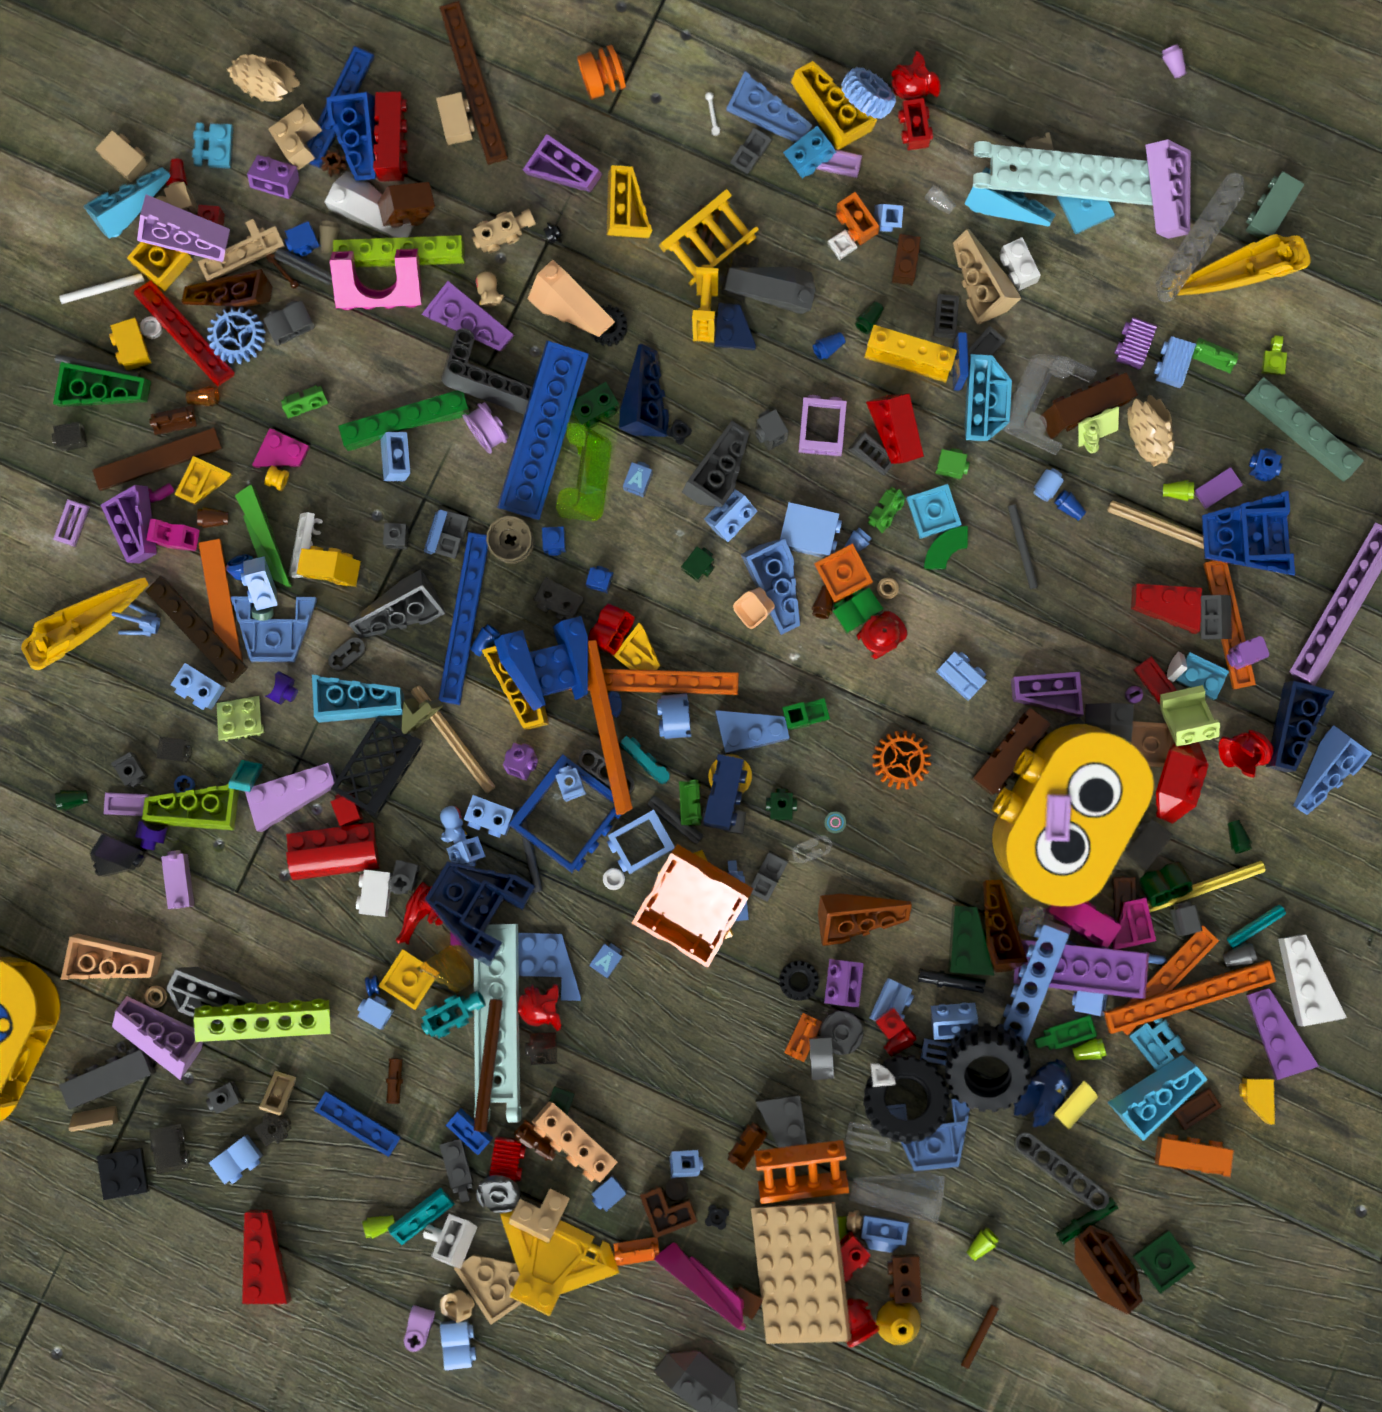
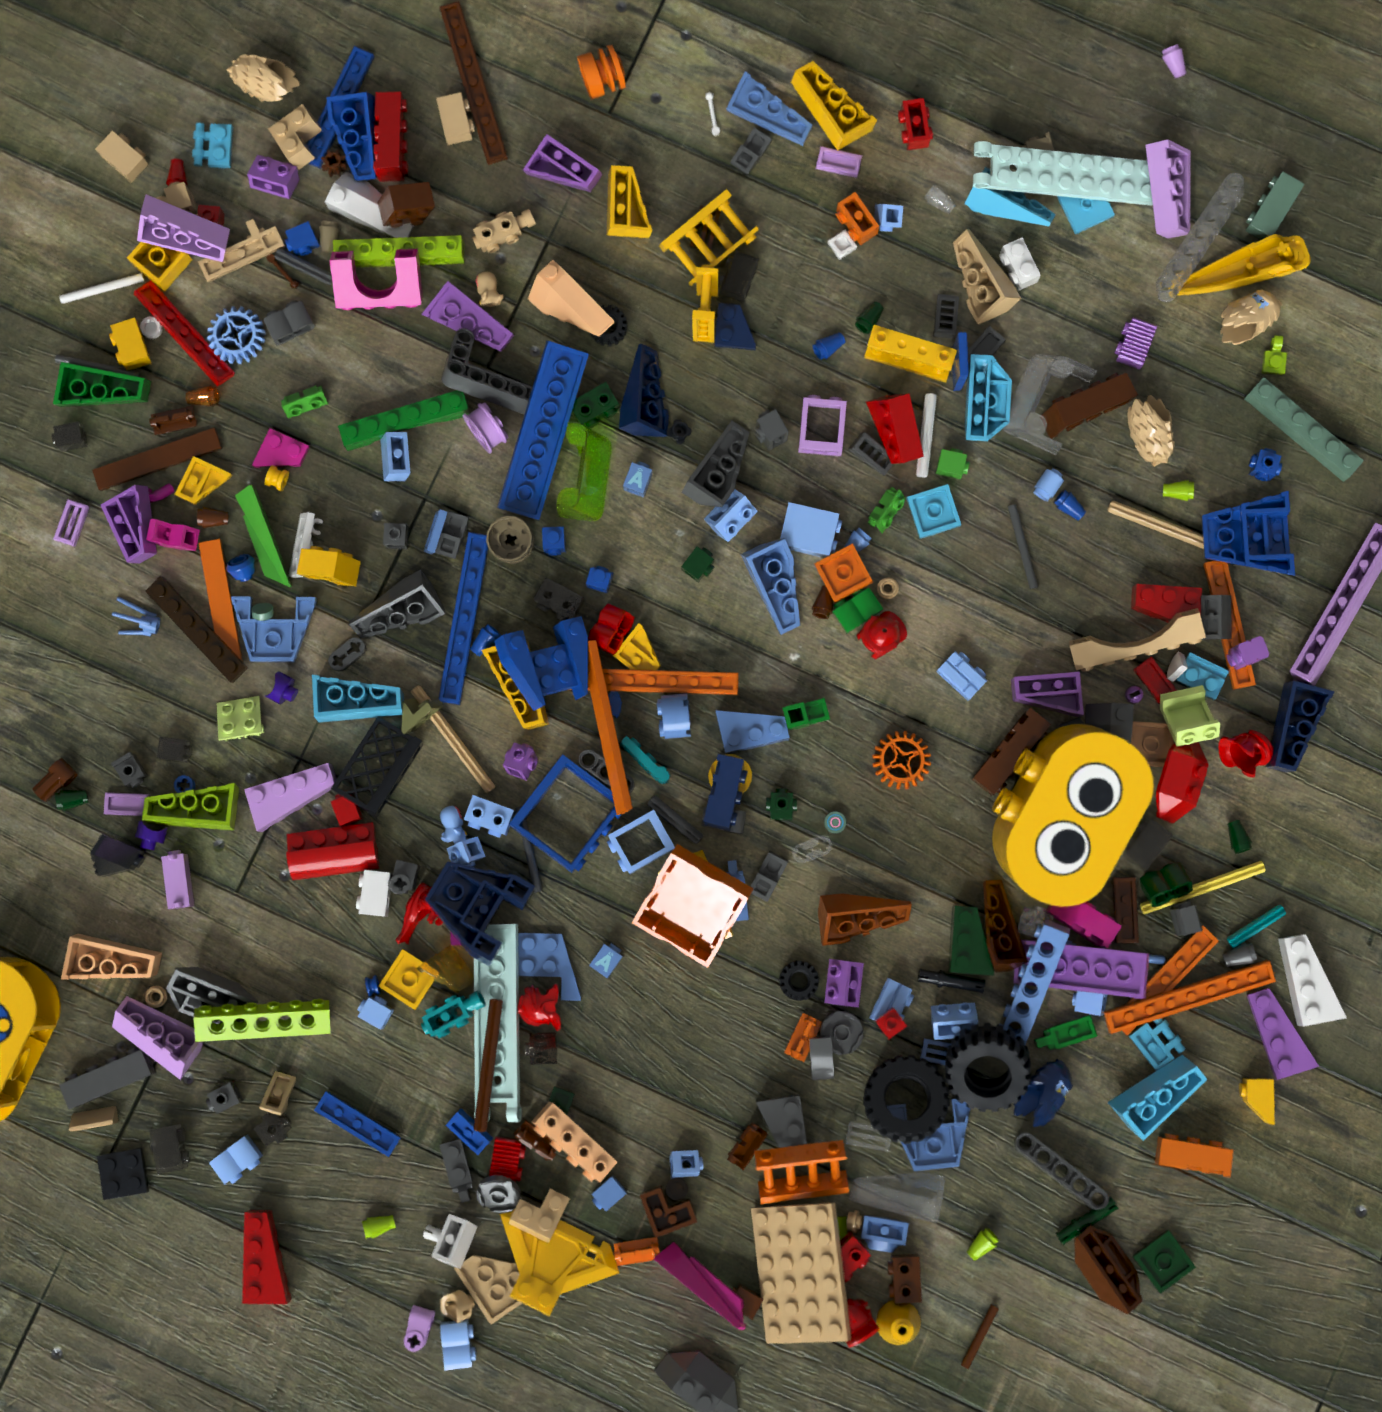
yellow piece [21,577,149,670] -> none
medium azure wedge [84,167,171,239] -> none
light blue brick [171,663,225,710] -> none
reddish brown wedge [181,269,273,306] -> none
teal tile [228,760,262,792] -> none
light blue brick [241,556,278,611] -> none
reddish brown pin [385,1058,403,1104] -> none
teal tile [387,1188,455,1245] -> none
black plate [544,222,562,244] -> none
light blue brick [555,766,586,802] -> none
white tile [603,868,625,890] -> none
bright green hinge [679,780,703,826] -> none
black plate [705,1205,729,1230] -> none
dark grey wedge [724,267,816,314] -> none
light nougat piece [733,587,775,629] -> none
dark azure brick [783,126,836,179] -> none
light blue gear [841,67,896,119] -> none
white tile [871,1063,896,1087] -> none
red cone [883,1026,917,1057] -> none
red helmet [891,51,941,100] -> none
reddish brown brick [892,234,921,286] -> none
green tile [924,526,968,570] -> none
lavender tile [1045,794,1071,841] -> none
light yellow slope [1054,1081,1098,1130] -> none
lime cone [1072,1038,1107,1061] -> none
yellowish green hinge [1078,407,1119,453] -> none
dark pink wing [1113,898,1156,950] -> none
light blue brick [1154,336,1196,388] -> none
reddish brown tile [1173,1087,1222,1130] -> none
bright green hinge [1192,338,1238,374] -> none
medium lavender tile [1194,467,1243,509] -> none
medium blue wedge [1293,725,1372,815] -> none
none -> reddish brown piece [32,758,78,802]
none -> white axle [916,393,937,478]
none -> tan arch [1069,608,1206,672]
none -> tan head [1220,289,1282,345]

